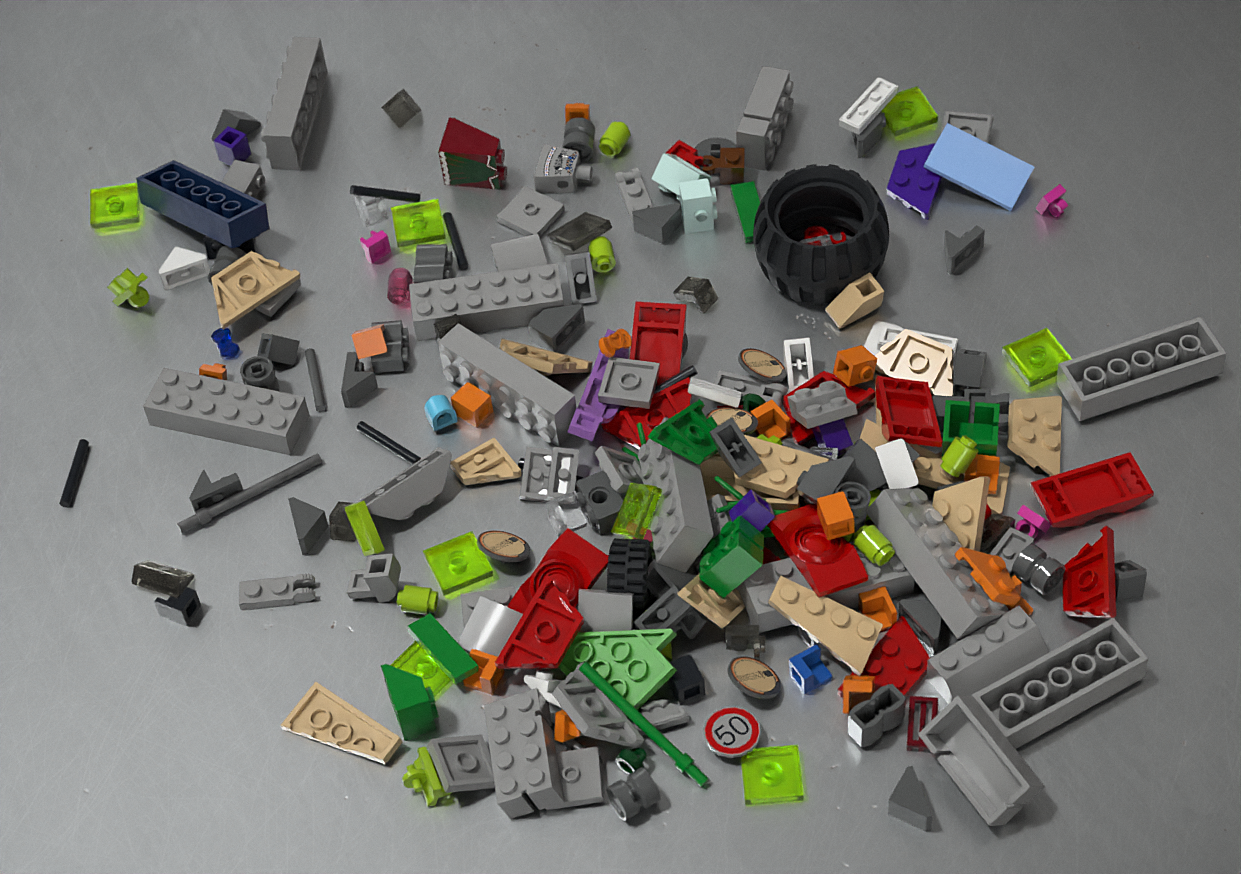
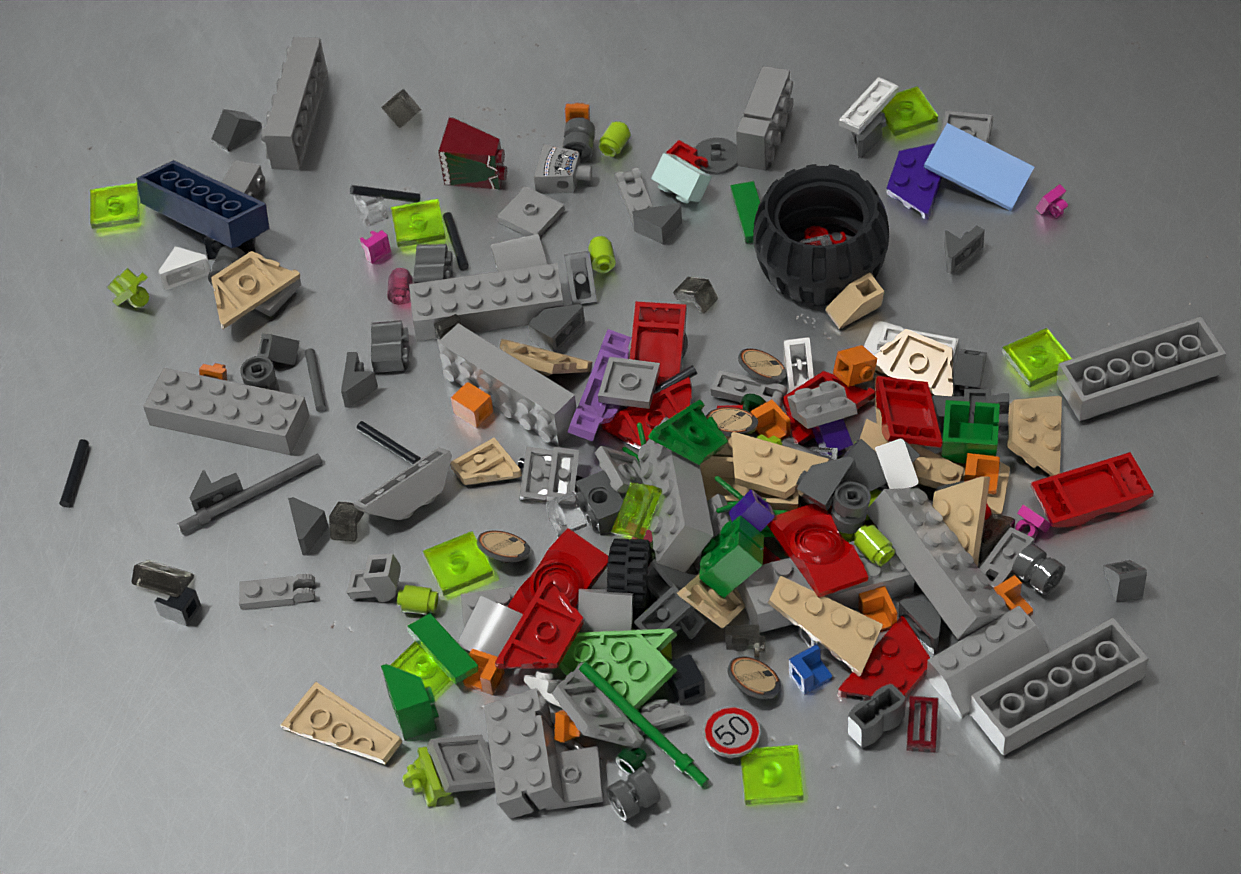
clear blue piece [211,328,240,359] -> none
dark purple brick [213,126,251,166] -> none
lime tile [344,501,385,557] -> none
orange panel [351,324,388,359] -> none
medium azure plate [424,395,458,431] -> none
clear smoke tile [547,212,612,252] -> none
orange piece [599,329,632,358] -> none
light aqua brick [679,178,718,234] -> none
white tile [688,377,741,408] -> none
reddish brown brick [703,148,744,184] -> none
dark grey slope [709,417,762,478] -> none
orange panel [817,492,855,540] -> none
orange panel [843,675,875,714] -> none
dark grey slope [888,766,932,832] -> none
light grey piece [918,695,1045,826] -> none
lime brick [940,435,979,478] -> none
orange wing [955,547,1020,606] -> none
red wing [1063,526,1116,618] -> none

